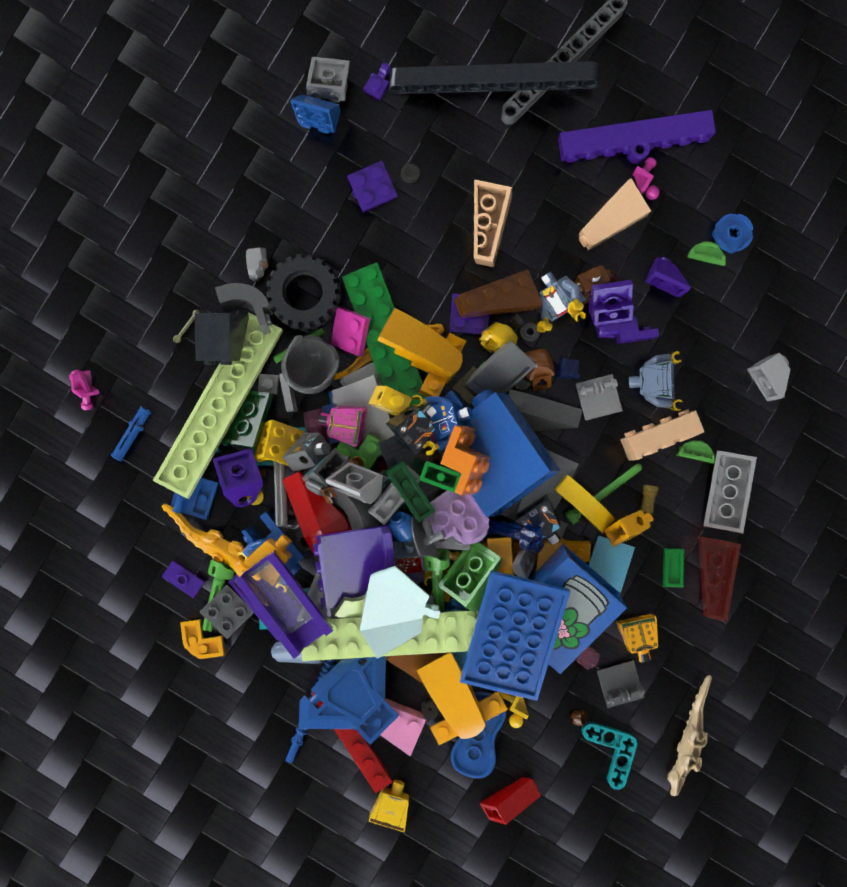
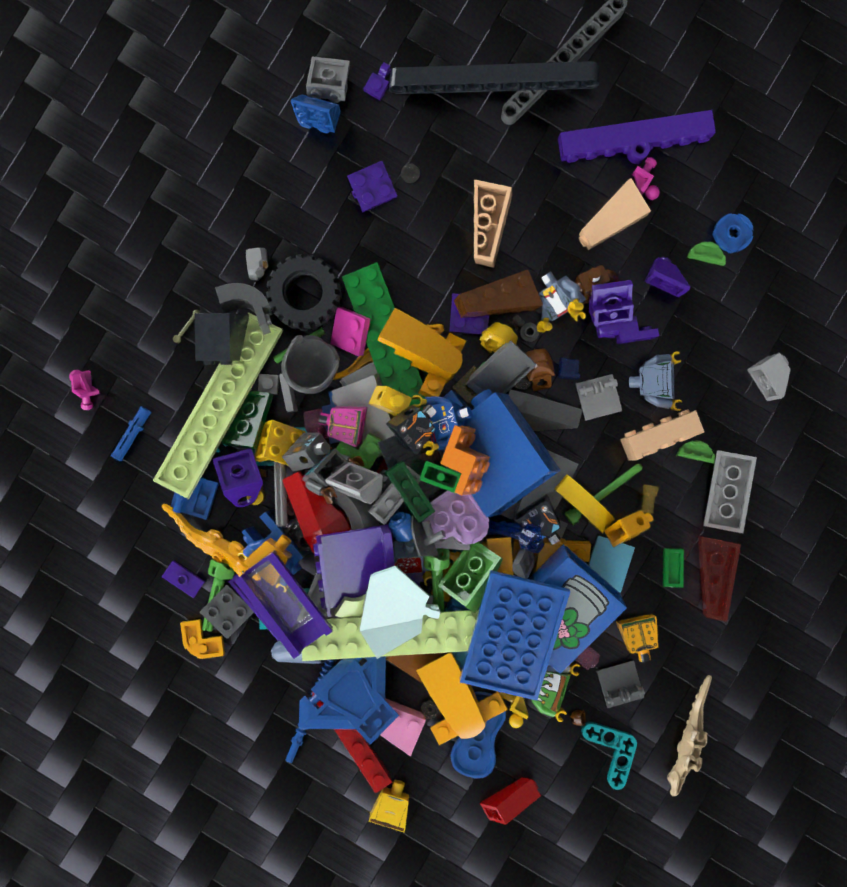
none -> torso [532,663,580,722]

